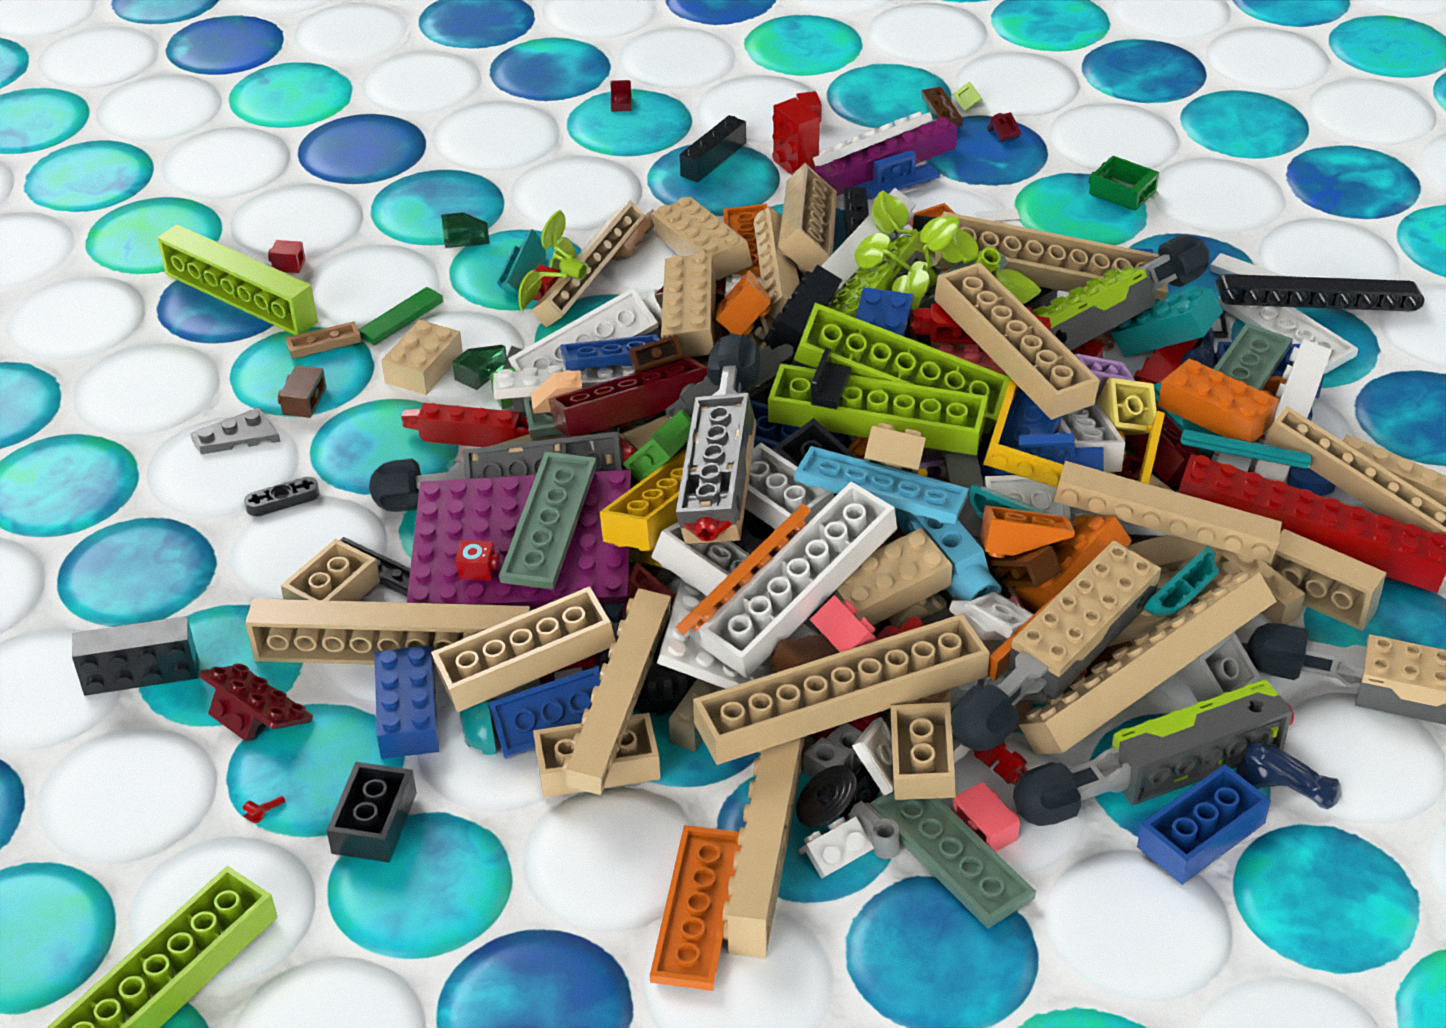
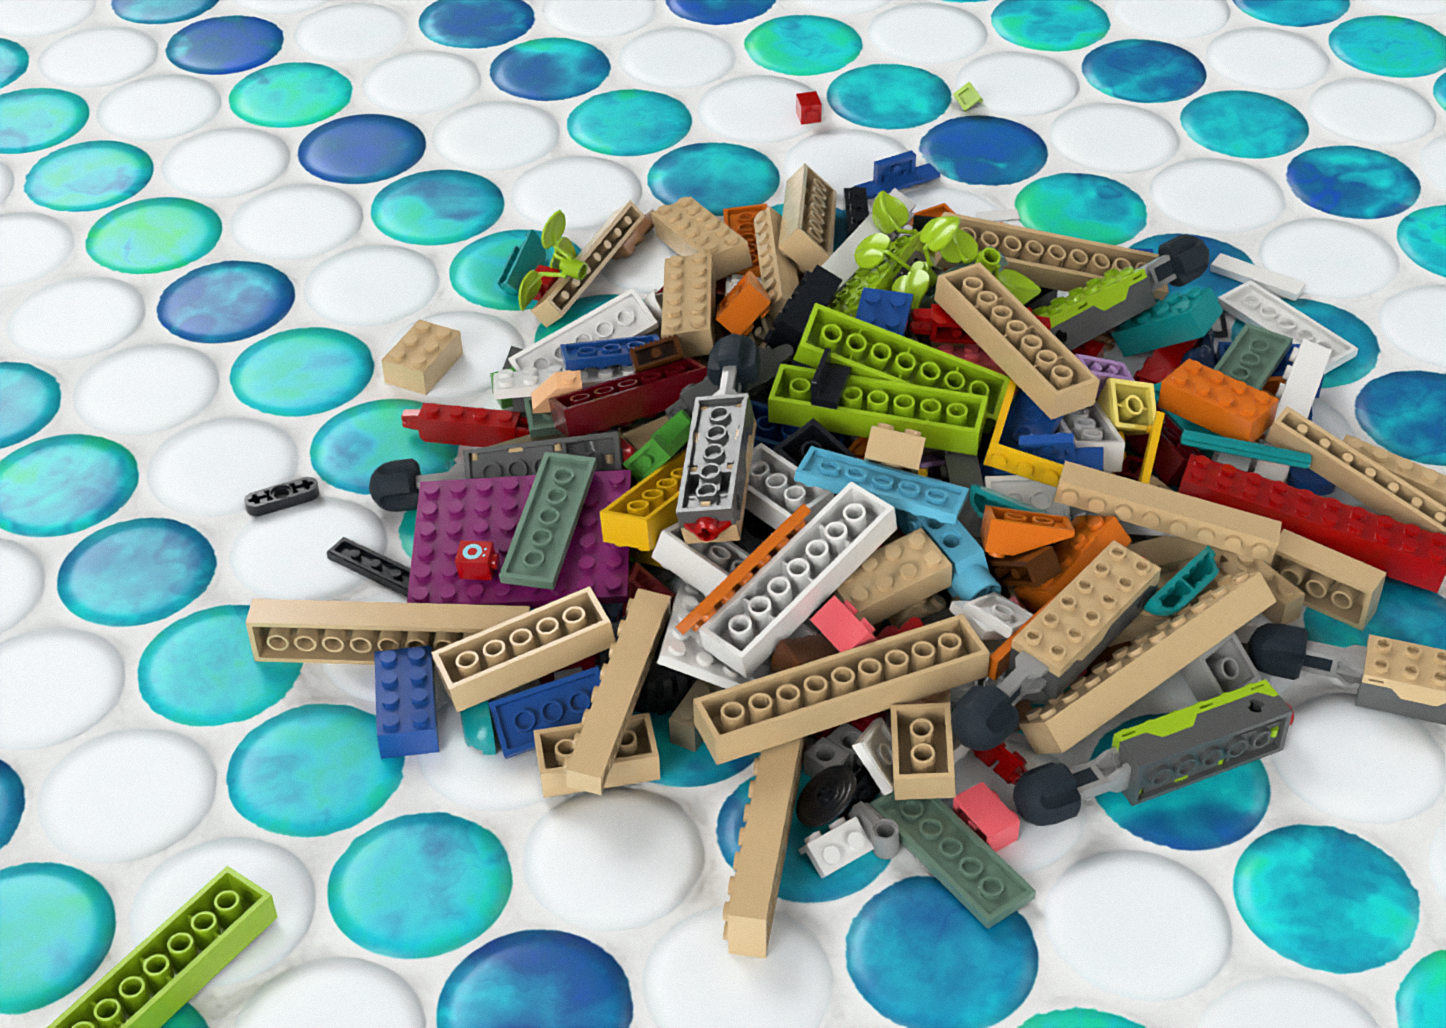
black brick [72,616,198,696] -> none
lime brick [157,224,318,335] -> none
wing [190,407,281,454] -> none
dark red bracket [199,663,313,741] -> none
red hand [243,796,285,823] -> none
red brick [268,240,306,273] -> none
brick [278,365,327,418] -> none
tan brick [280,538,380,601] -> none
medium nougat plate [285,321,361,359] -> none
black brick [326,762,417,863] -> none
green tile [358,287,443,345] -> none
clear green slope [441,212,490,248] -> none
clear green slope [452,344,507,390] -> none
dark red bracket [610,80,632,112] -> none
orange plate [650,825,742,991] -> none
black brick [680,115,746,183] -> none
red brick [772,97,820,175] -> none
magenta brick [812,117,957,196] -> none
white plate [813,111,933,166] -> none
reddish brown plate [921,87,963,127] -> none
dark red bracket [987,112,1021,142] -> none
green window [1088,155,1159,211] -> none
blue brick [1137,764,1271,885] -> none
black beam [1215,274,1425,311] -> none
dark blue hair [1236,742,1341,810] -> none

